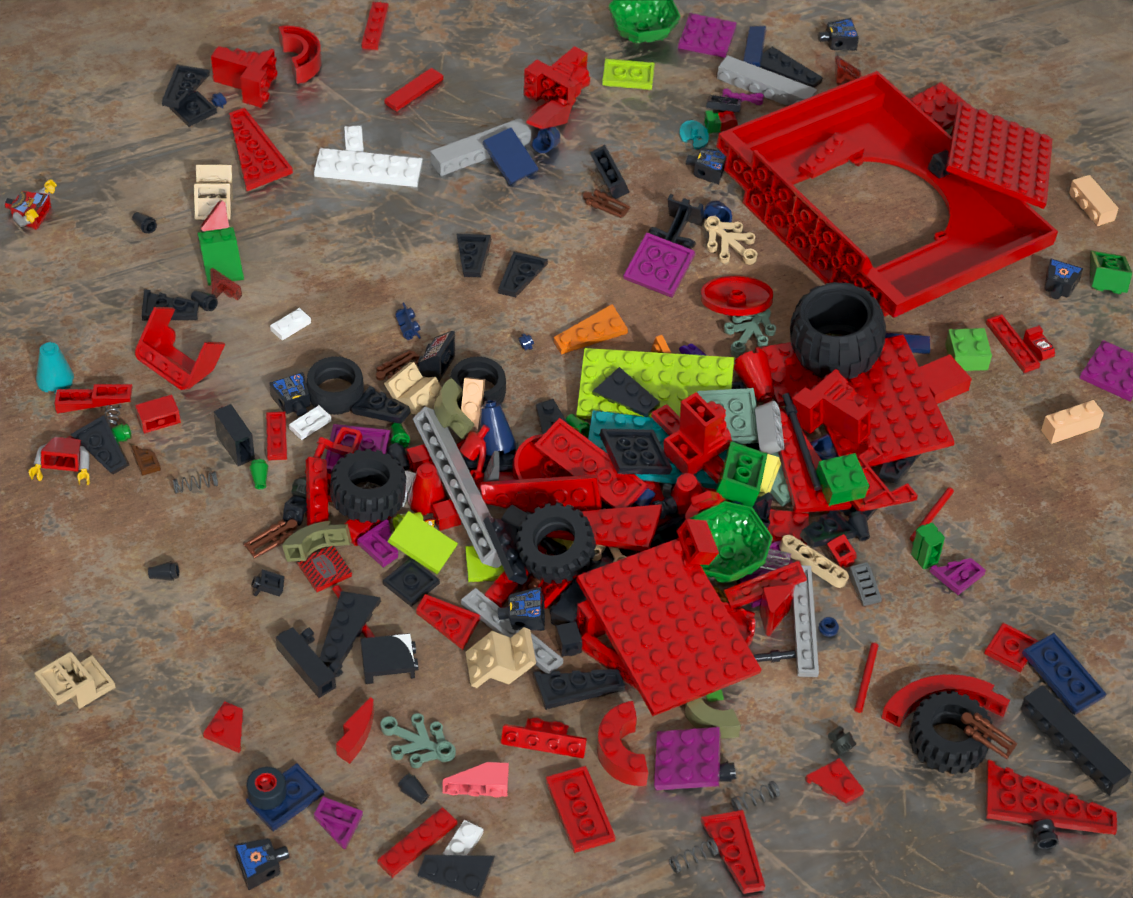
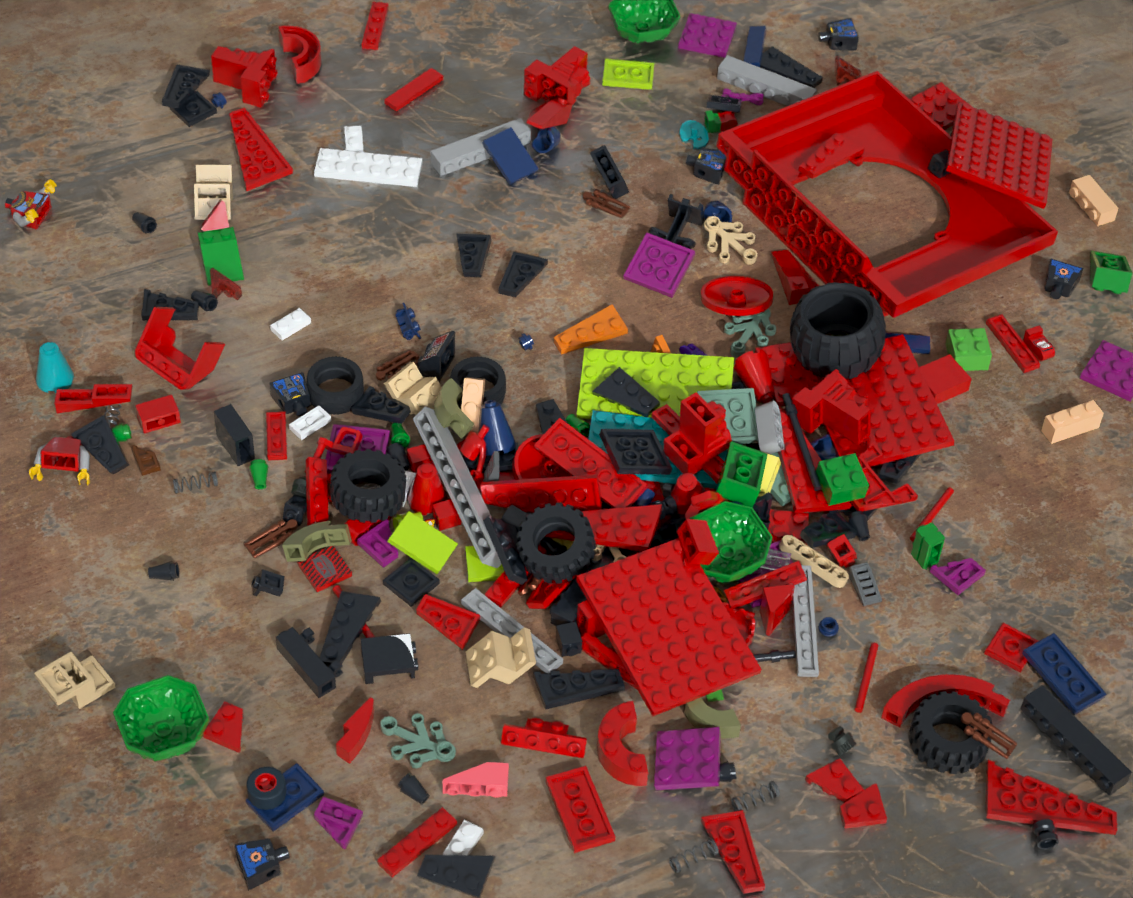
torso [498,587,545,631] -> none
none -> green rock [113,675,209,761]
none -> red wedge [771,250,819,305]
none -> red wing [839,783,887,829]

